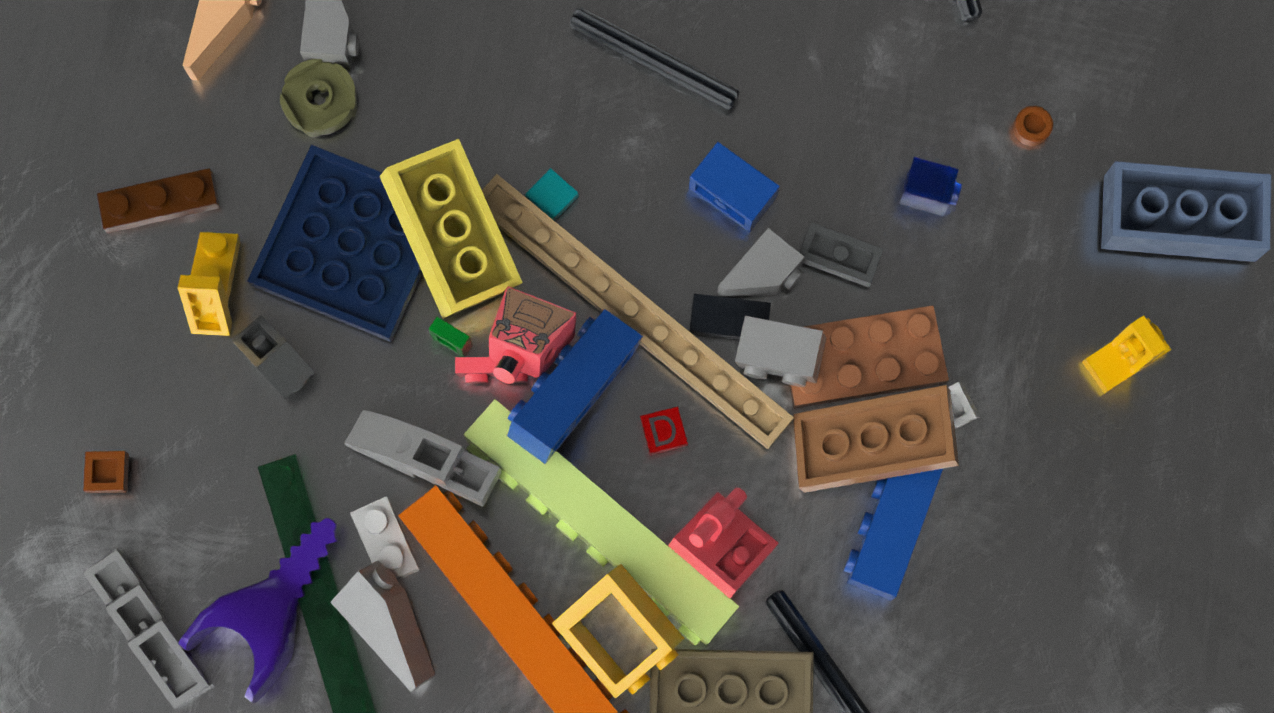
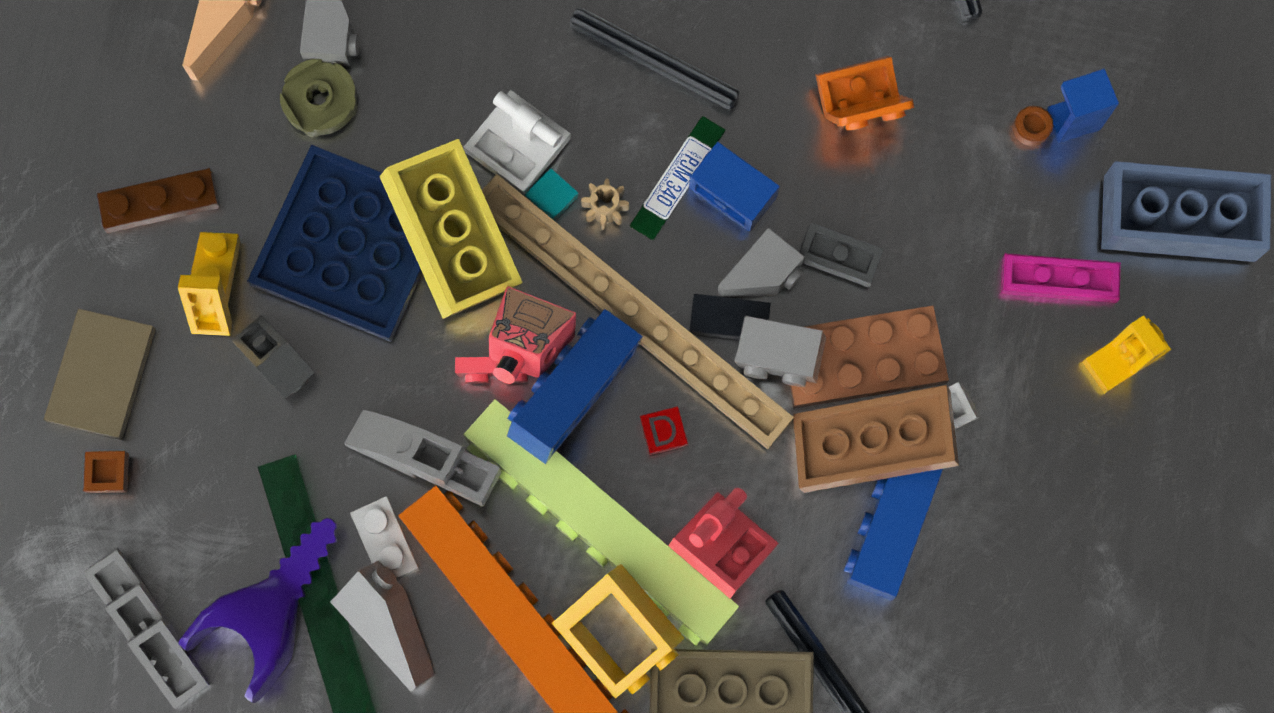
green tile [428,317,473,357] -> none
clear blue brick [899,157,962,216] -> none
none -> dark tan tile [43,309,156,440]
none -> white plate [463,90,571,196]
none -> tan gear [581,179,629,230]
none -> sticker [630,116,725,240]
none -> orange bracket [815,56,914,130]
none -> dark pink tile [1001,253,1121,303]
none -> blue panel [1046,69,1119,144]

